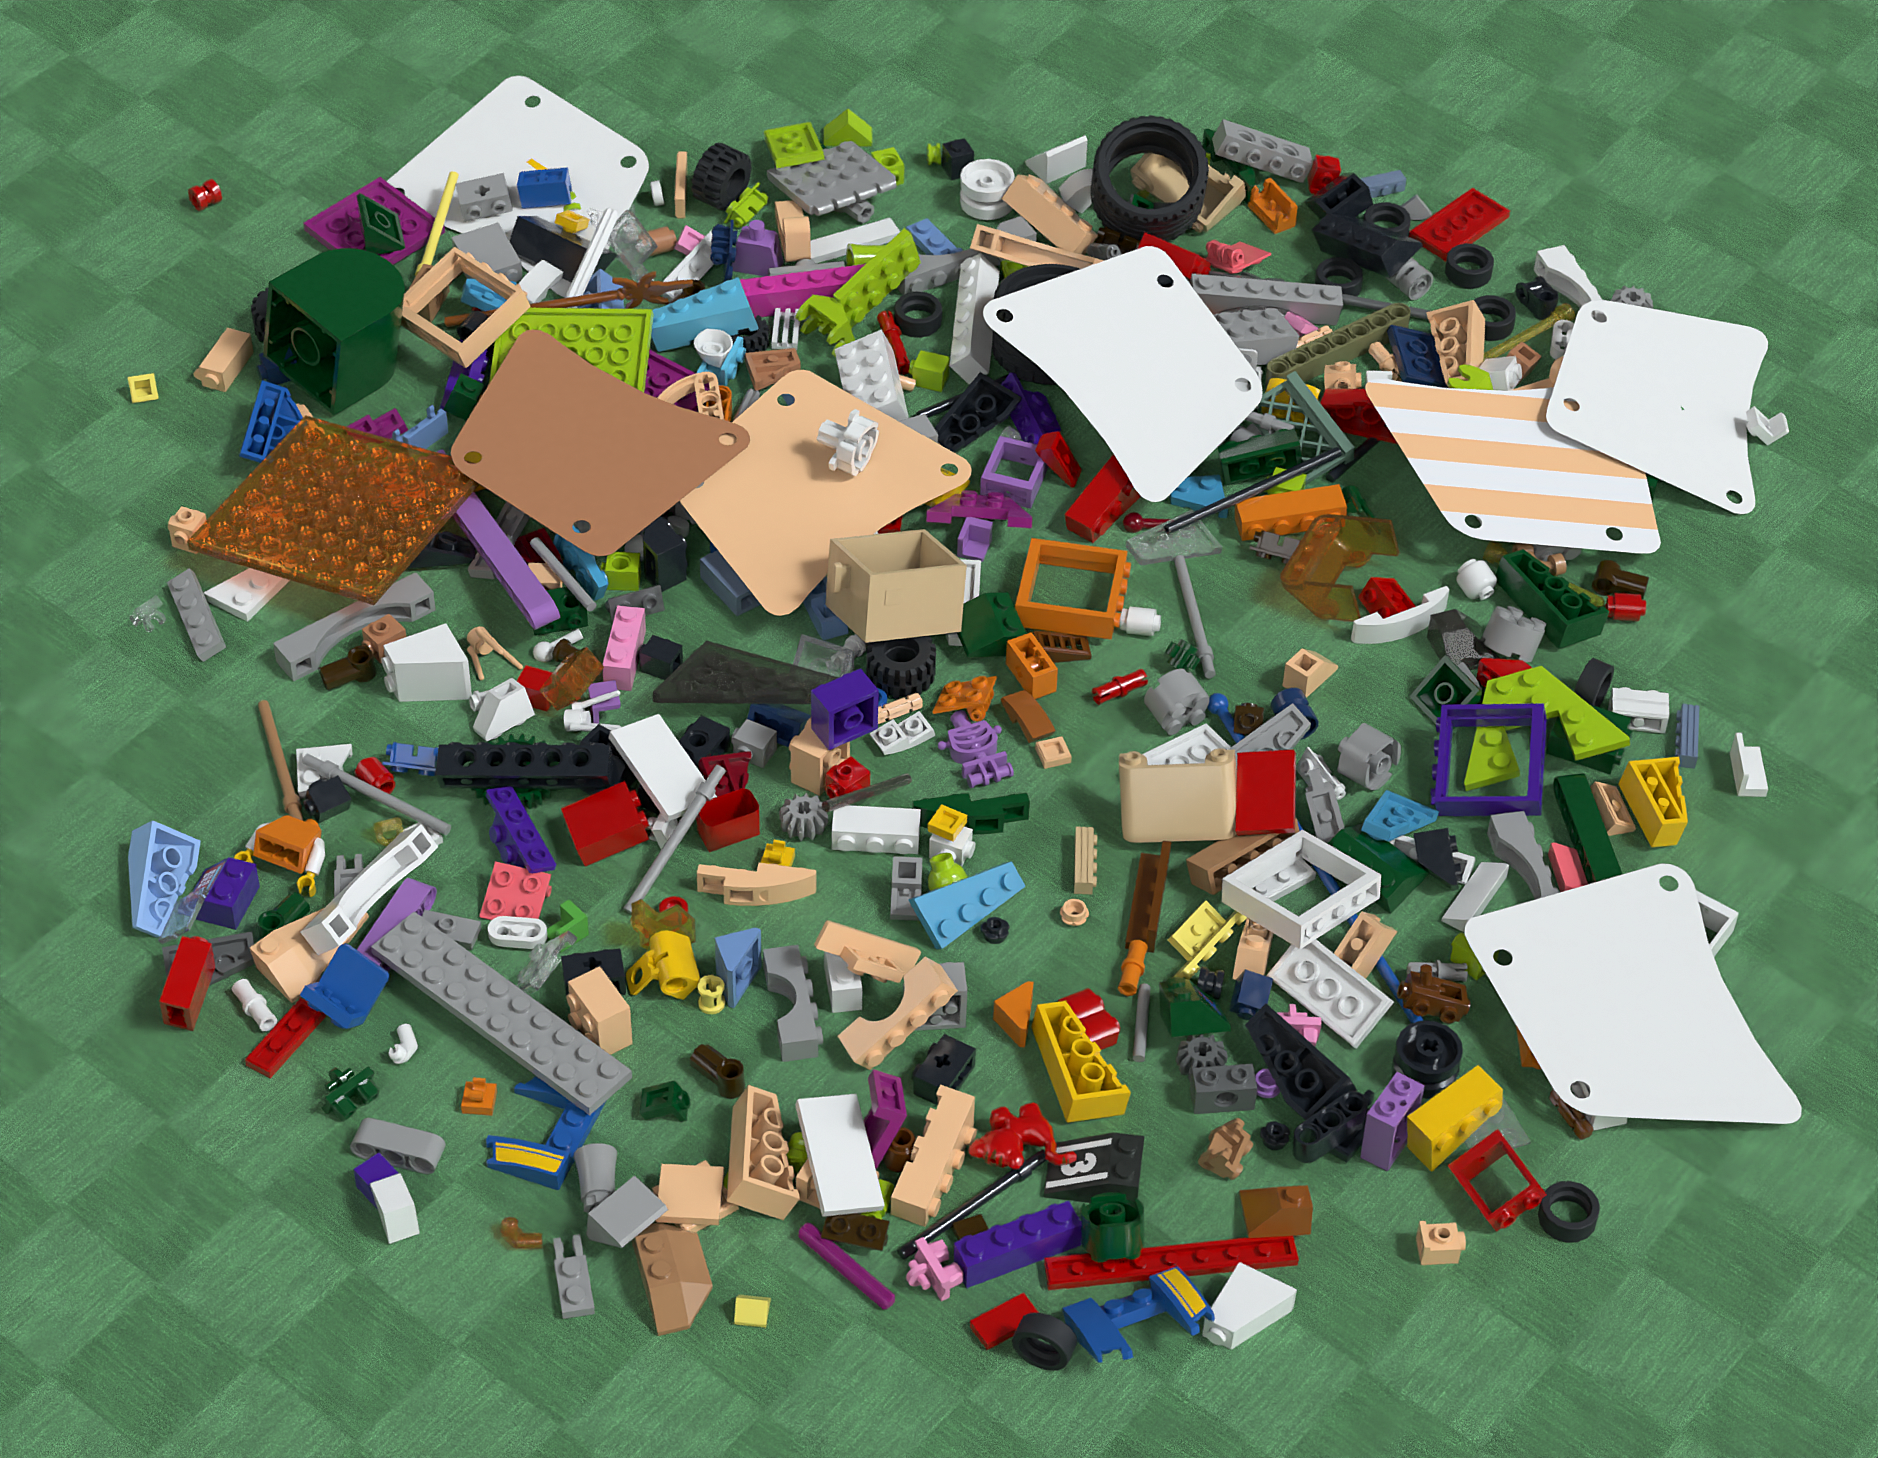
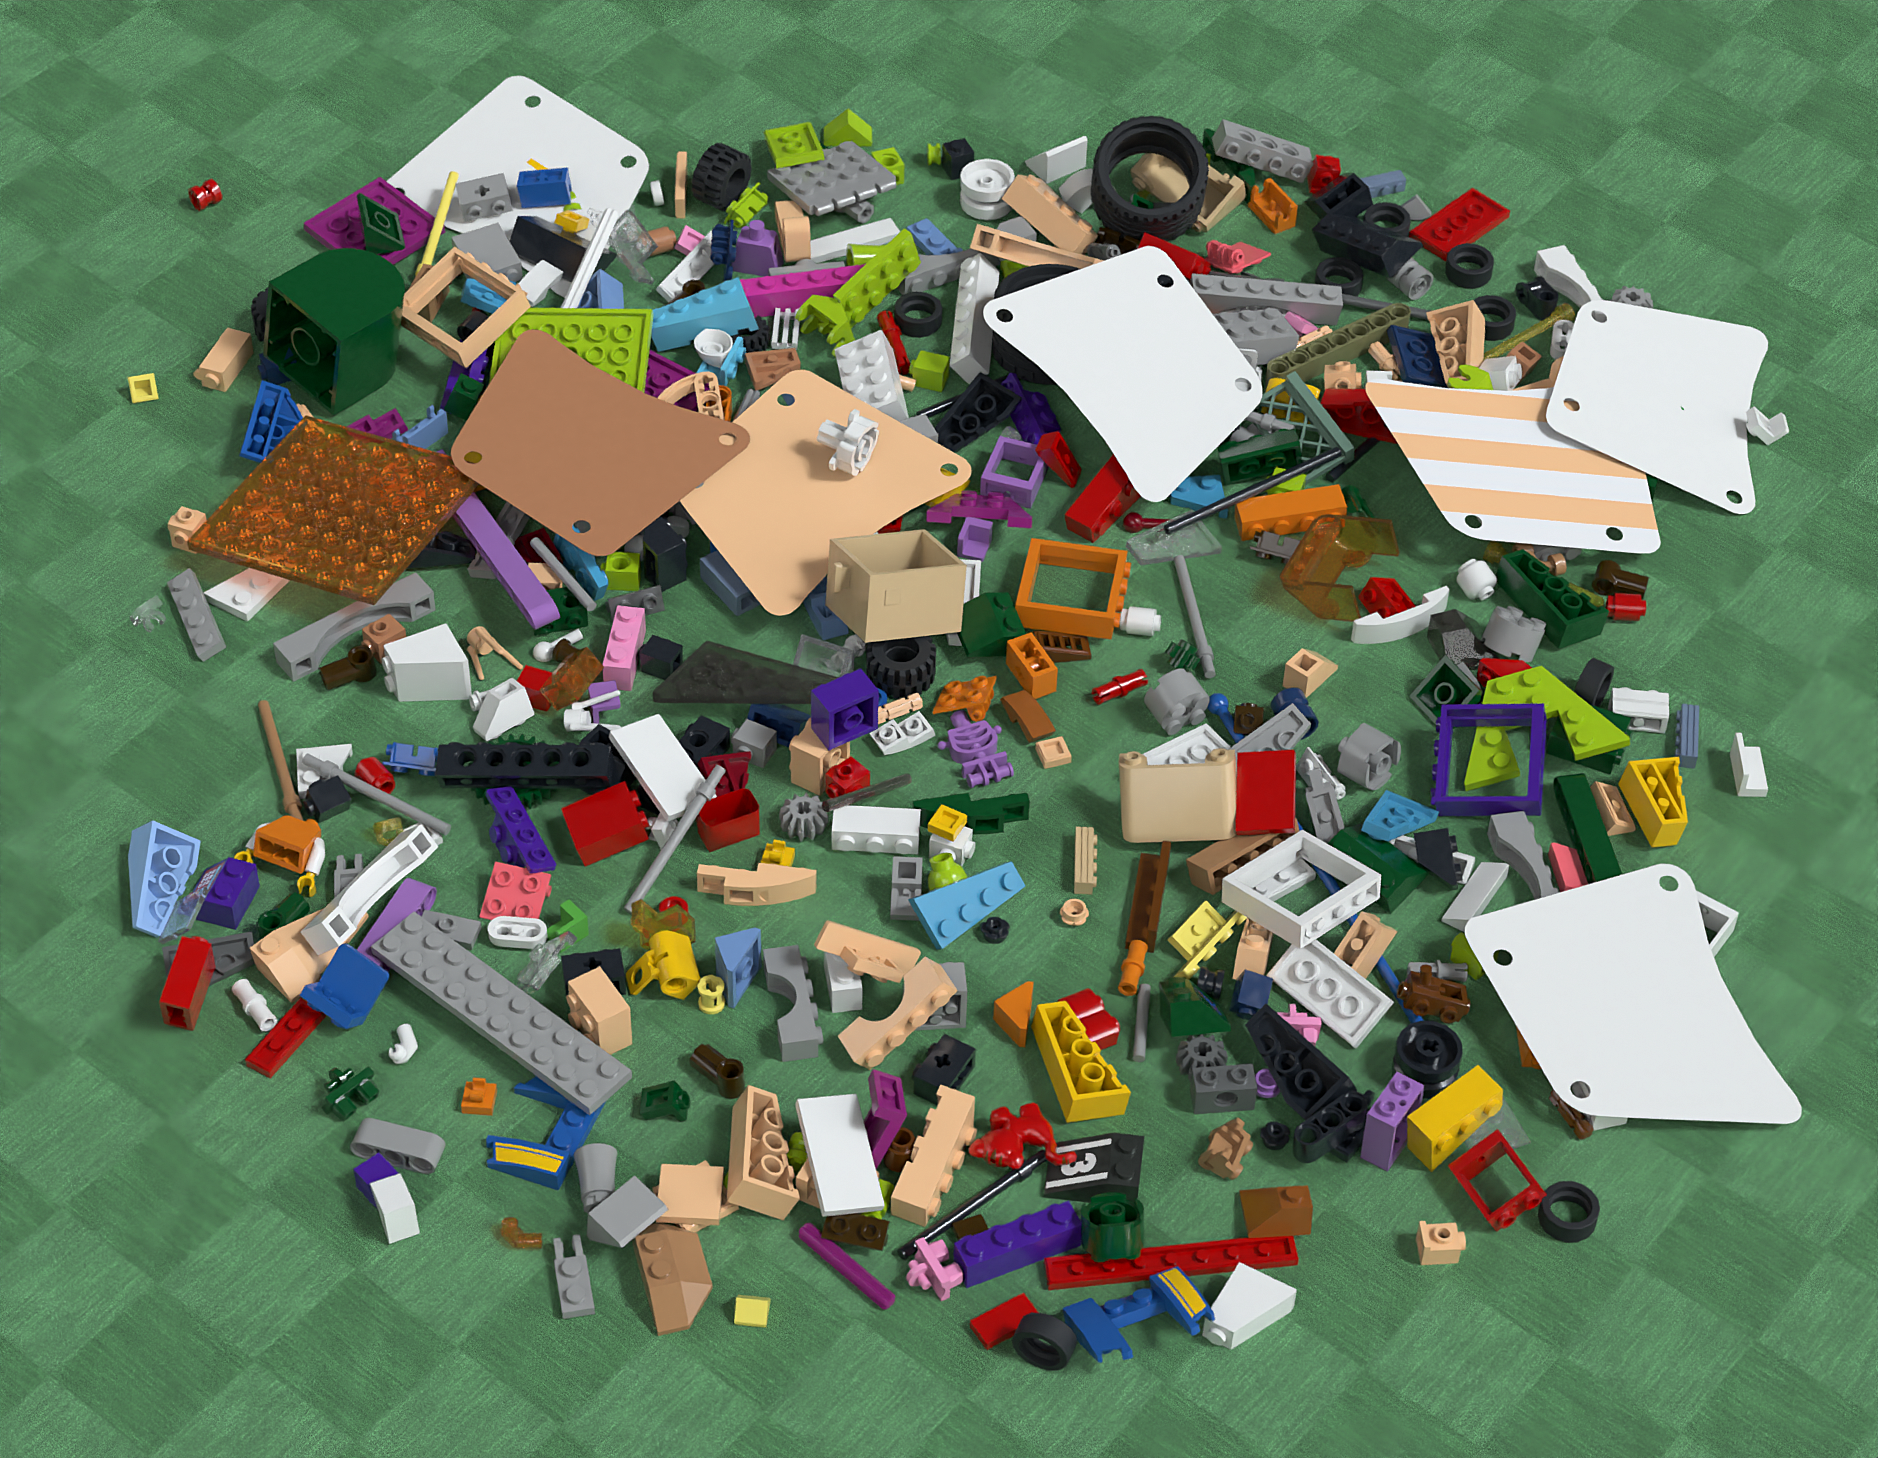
dark orange piece [444,271,693,327] -> none

